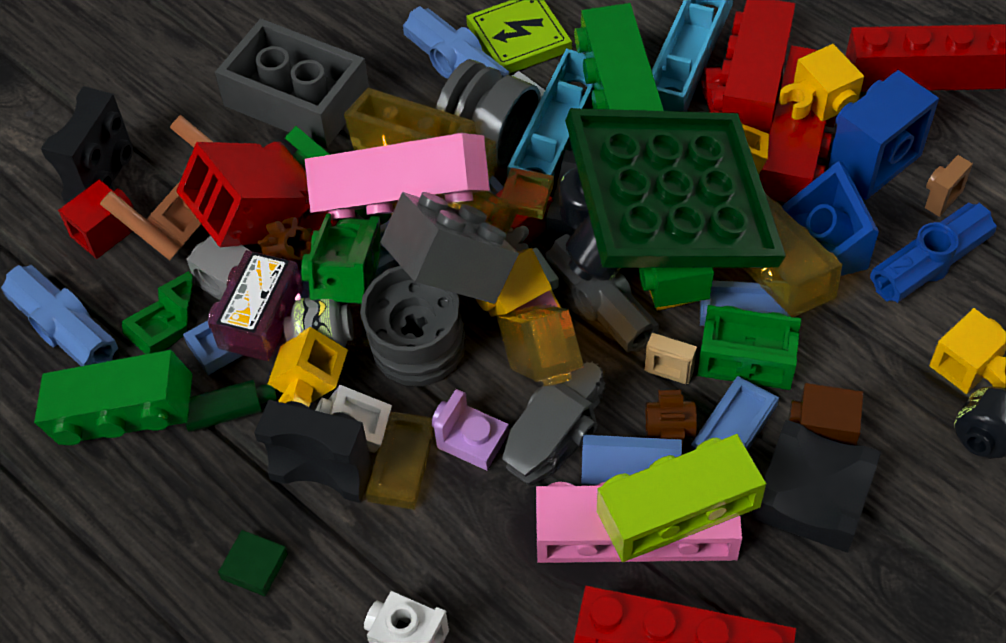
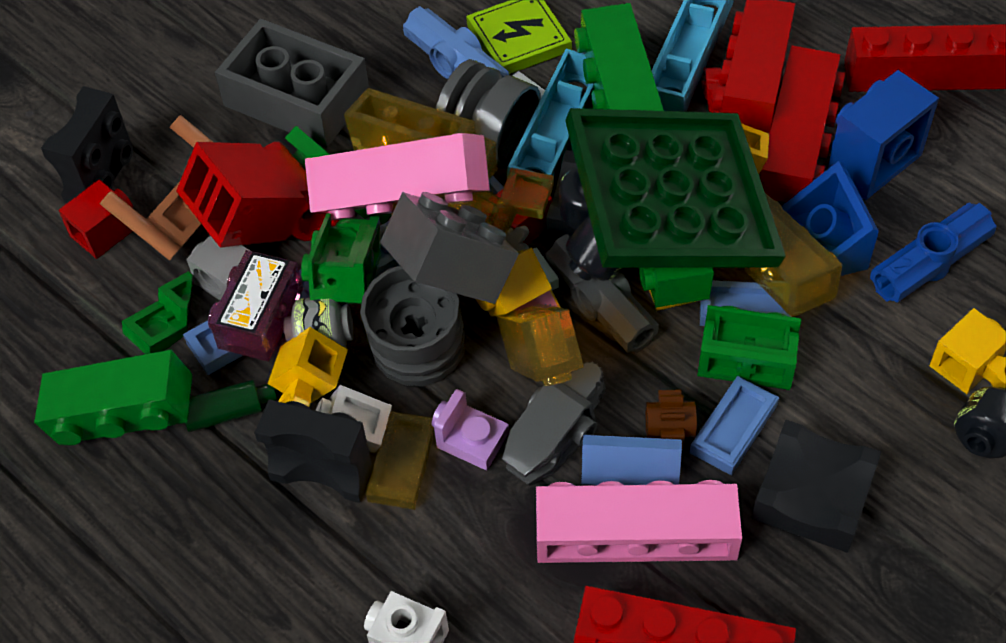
medium blue piece [1,265,118,366] -> none
dark green tile [218,530,288,597] -> none
reddish brown gear [257,217,312,274] -> none
lime brick [596,434,766,563] -> none
tan tile [645,333,697,384] -> none
yellow brick [779,44,864,122] -> none
reddish brown brick [788,383,863,446] -> none
medium nougat plate [925,155,973,217] -> none

